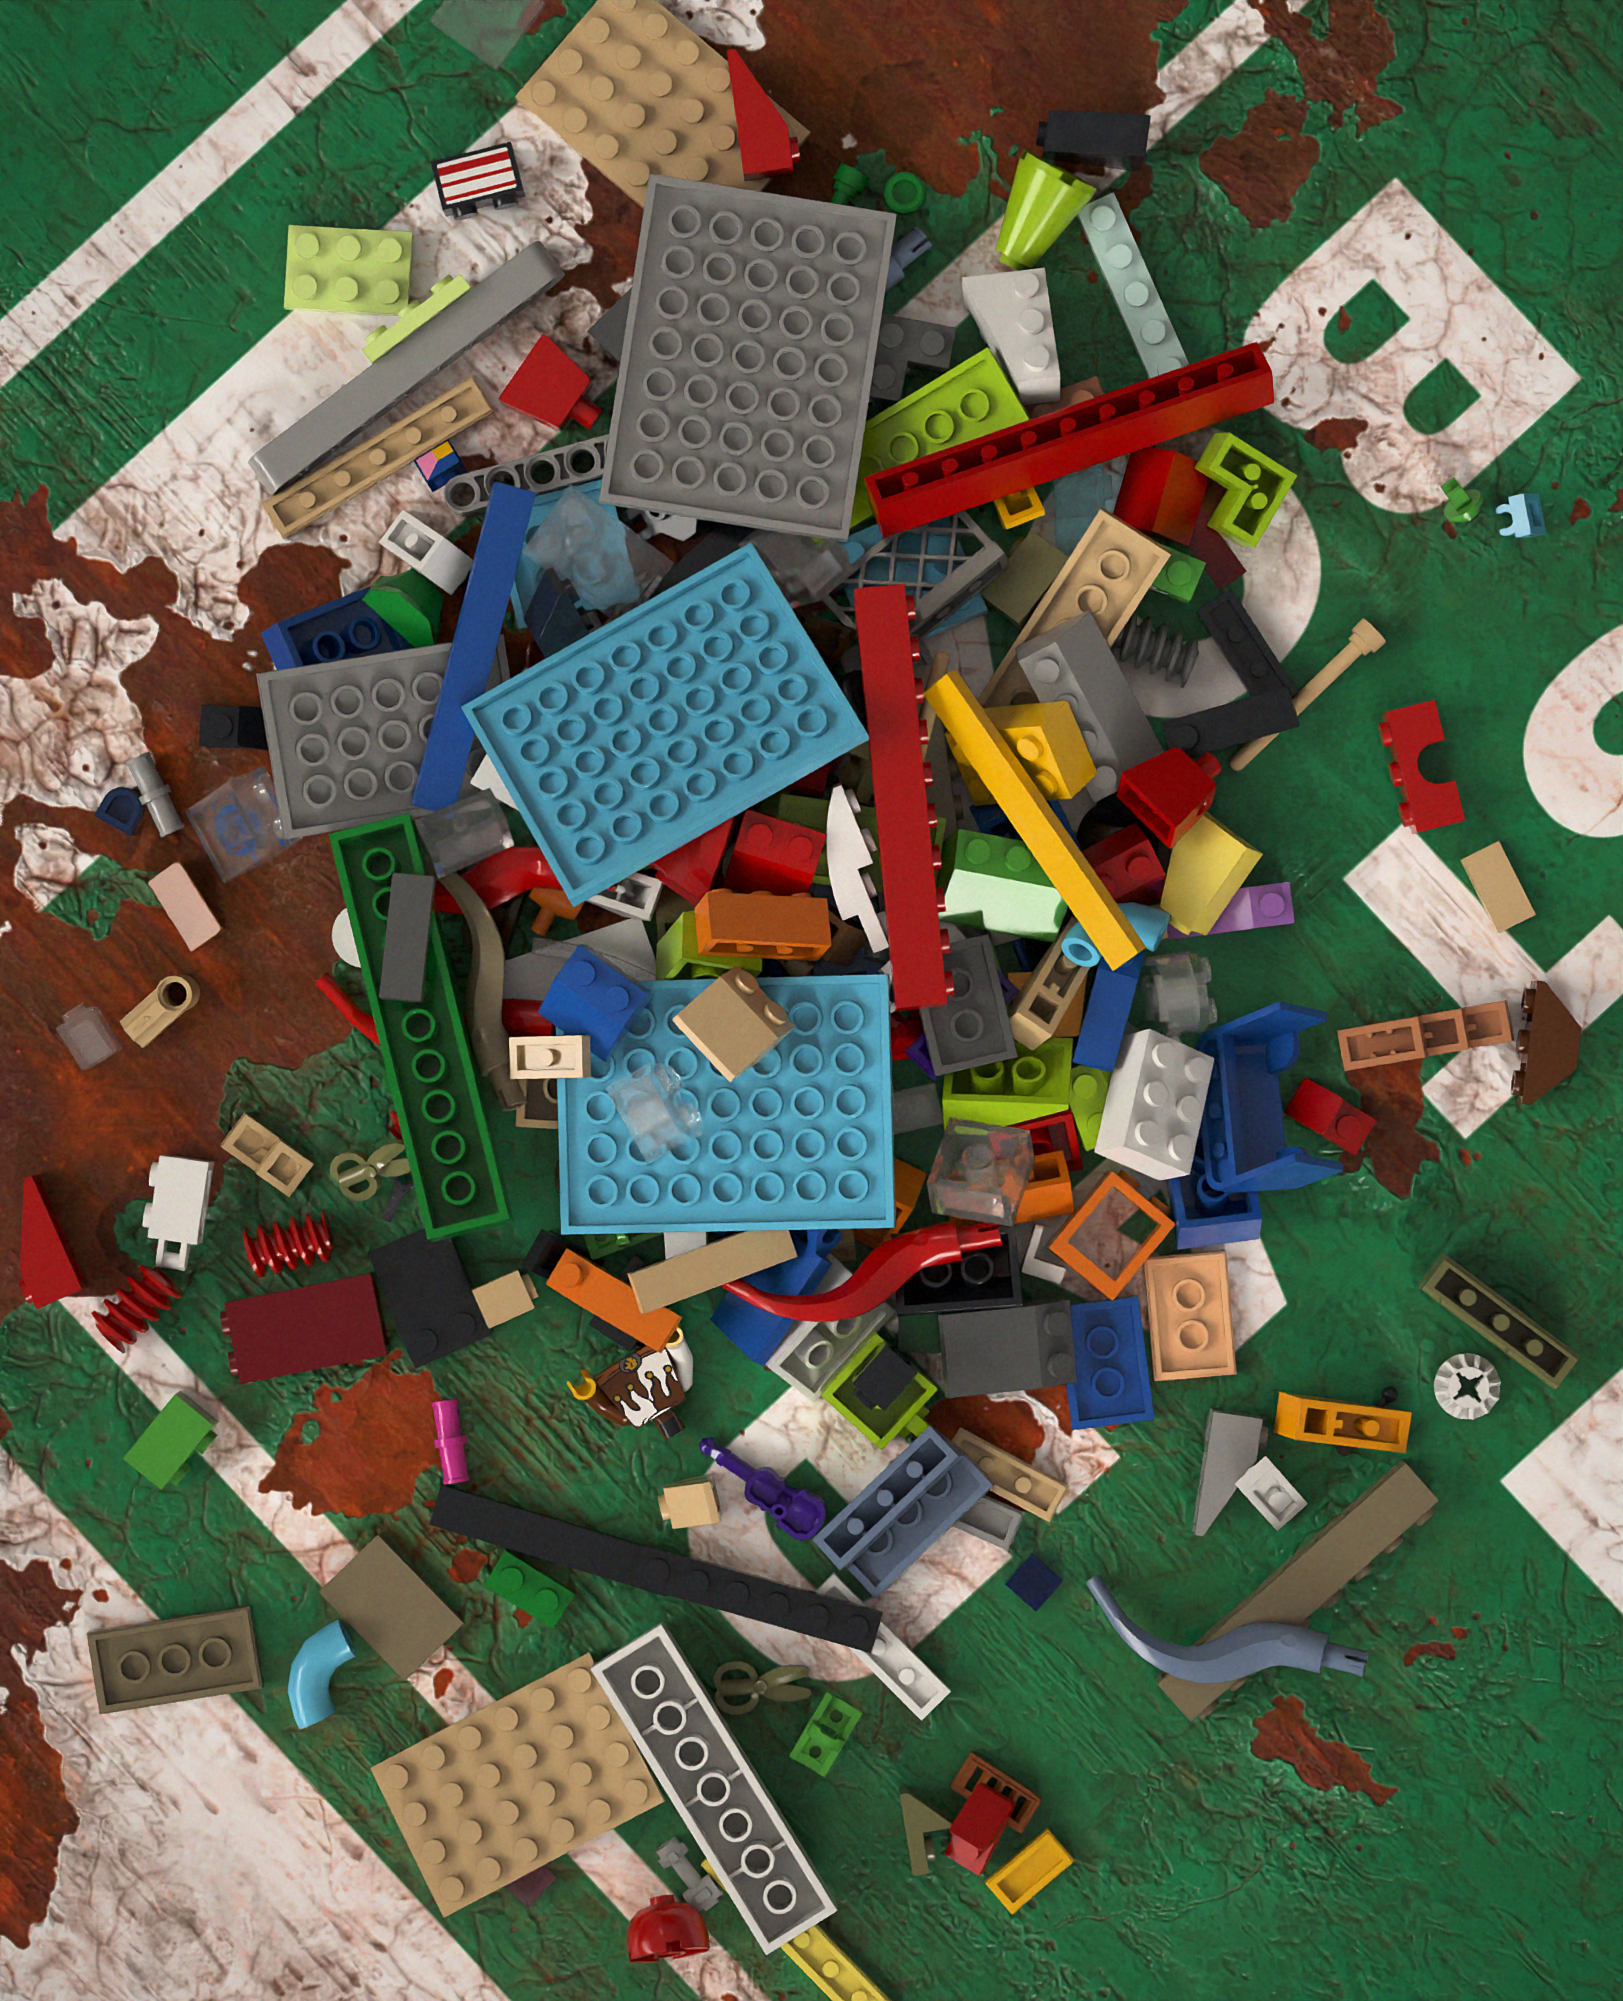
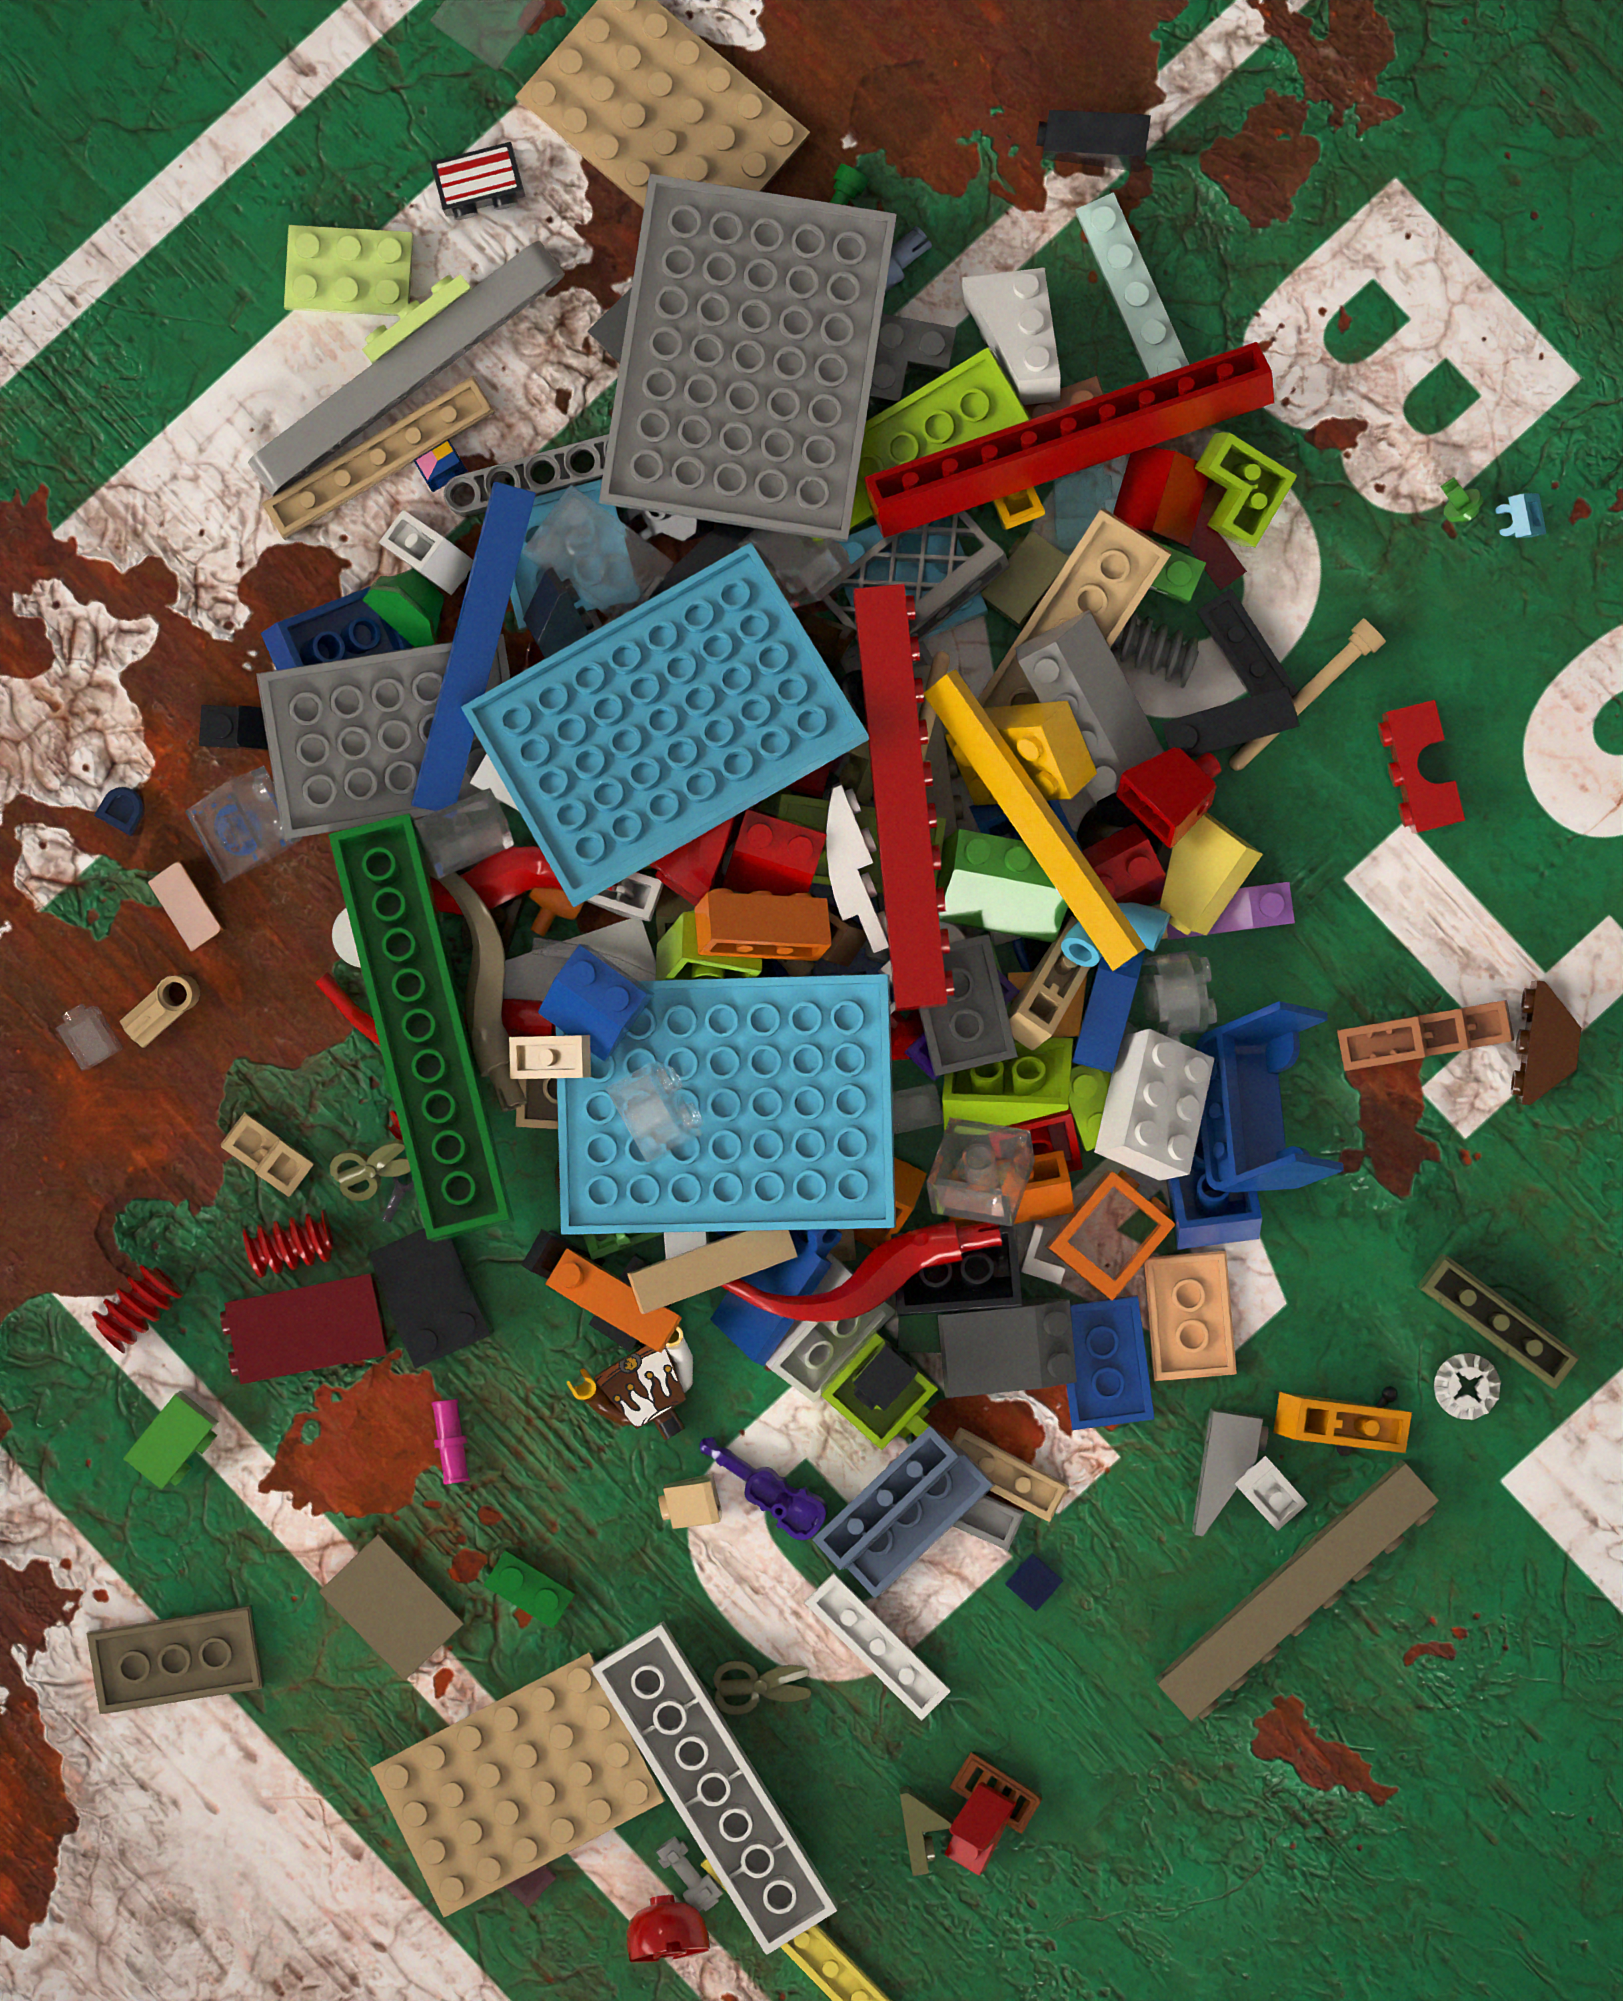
red slope [19,1174,89,1309] -> none
light grey pin [126,752,185,837] -> none
white brick [143,1154,214,1271] -> none
medium azure cylinder [287,1619,356,1729] -> none
dark grey tile [379,872,436,1003] -> none
black tile [429,1484,667,1596] -> none
tan slope [472,1269,539,1329] -> none
red torso [498,334,604,432] -> none
black plate [632,1543,883,1653] -> none
tan slope [672,965,795,1082] -> none
red slope [727,49,801,181] -> none
bright green hips [789,1691,862,1778] -> none
green tile [884,172,925,216] -> none
yellow tile [985,1827,1075,1914] -> none
lime cone [996,150,1097,271] -> none
sand blue animal [1086,1575,1369,1684] -> none
red slope [1283,1077,1377,1155] -> none
tan tile [1460,841,1536,933] -> none

